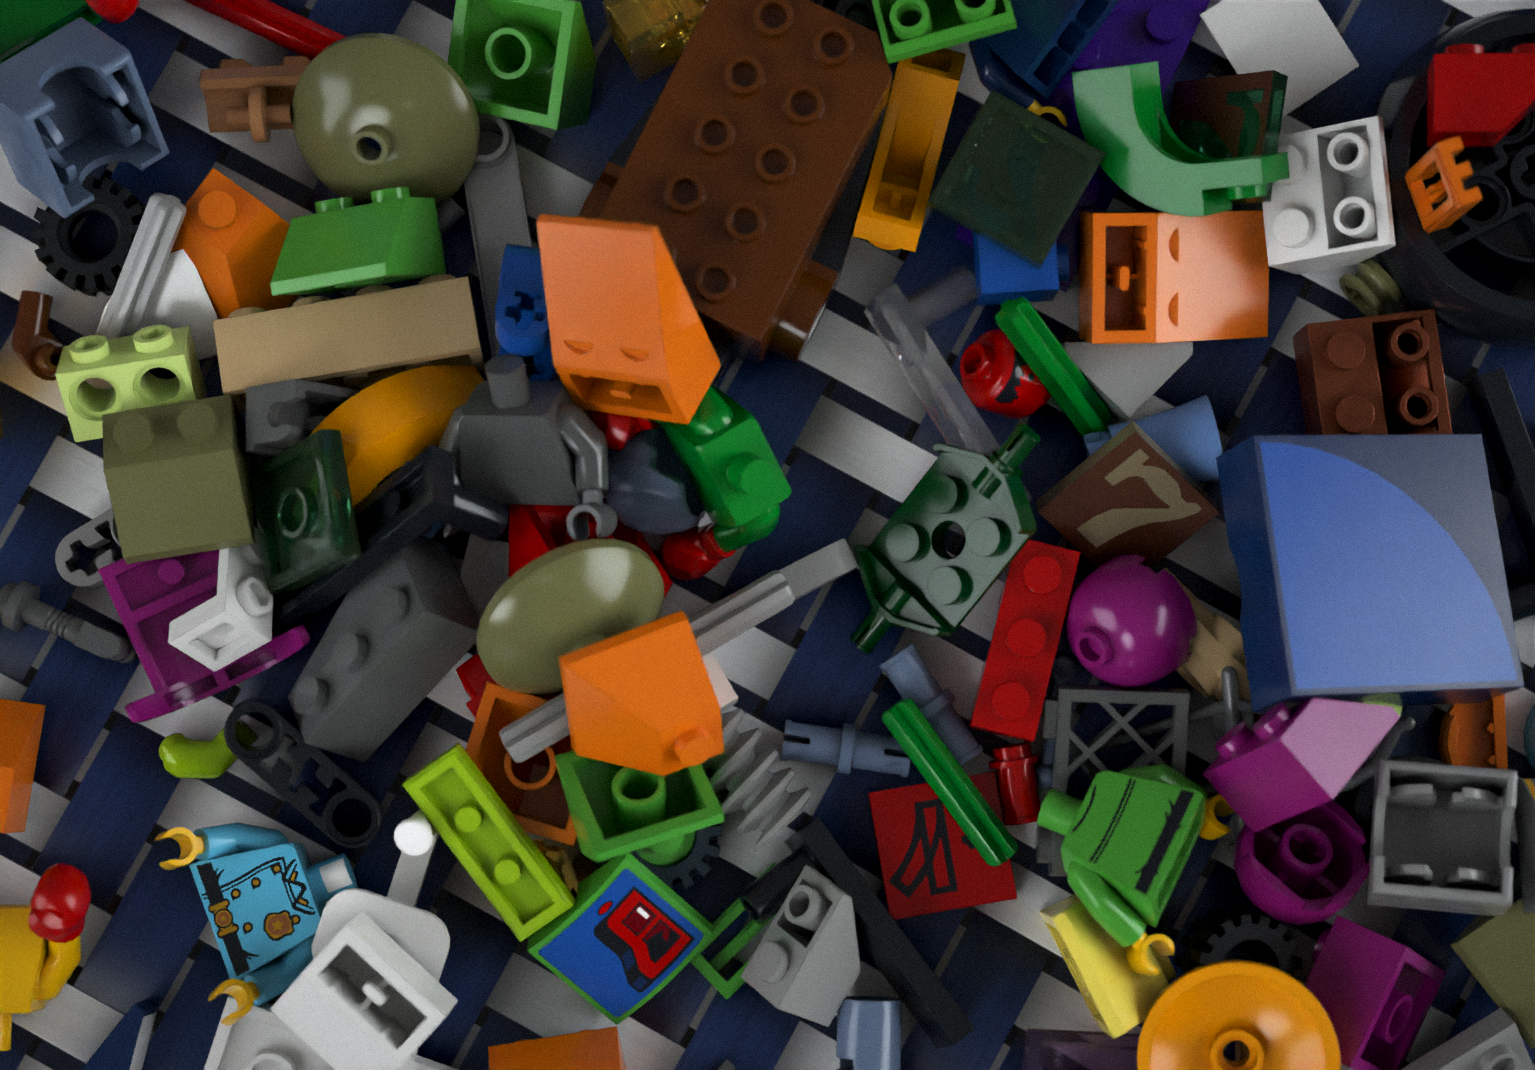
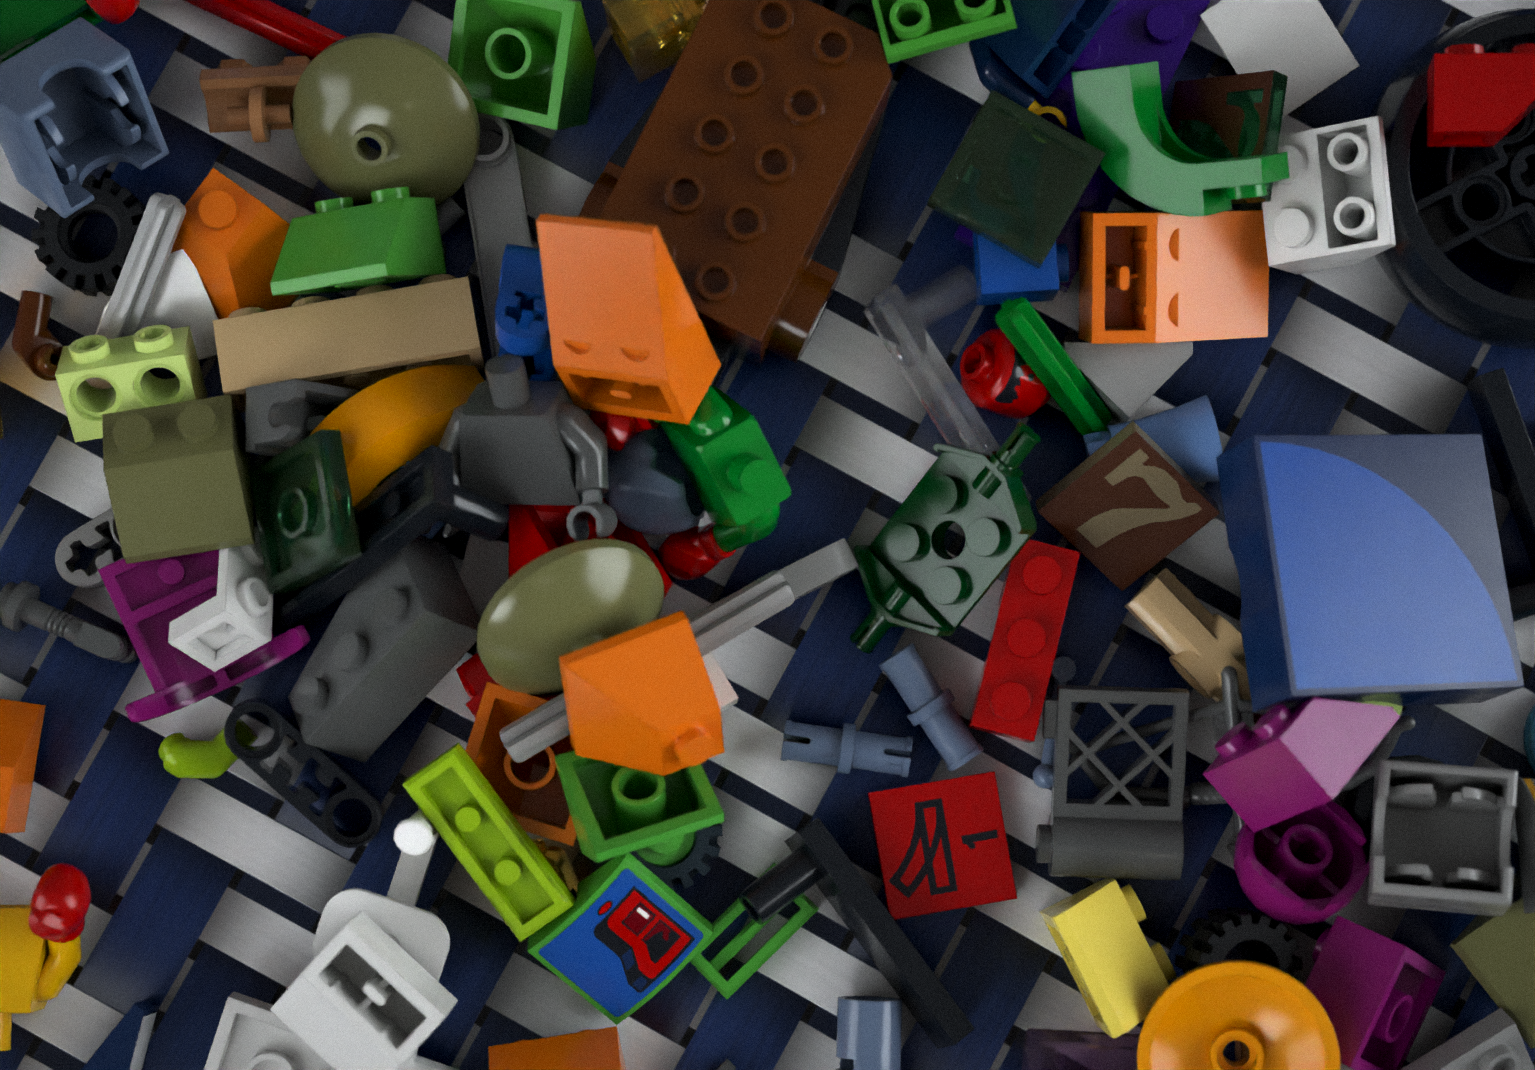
medium azure torso [155,822,358,1026] -> none
light grey piece [701,707,812,852] -> none
light grey slope [740,865,861,1027] -> none
light orange arch [853,48,966,252] -> none
green axle [882,698,1018,867] -> none
red pin [988,742,1041,825] -> none
bright green torso [1038,764,1235,976] -> none
magenta cylinder [1065,554,1197,687] -> none
copper slope [1292,309,1453,435] -> none
olive bush [1339,258,1402,317] -> none
orange tile [1404,136,1482,234] -> none
orange tile [1438,694,1508,770] -> none

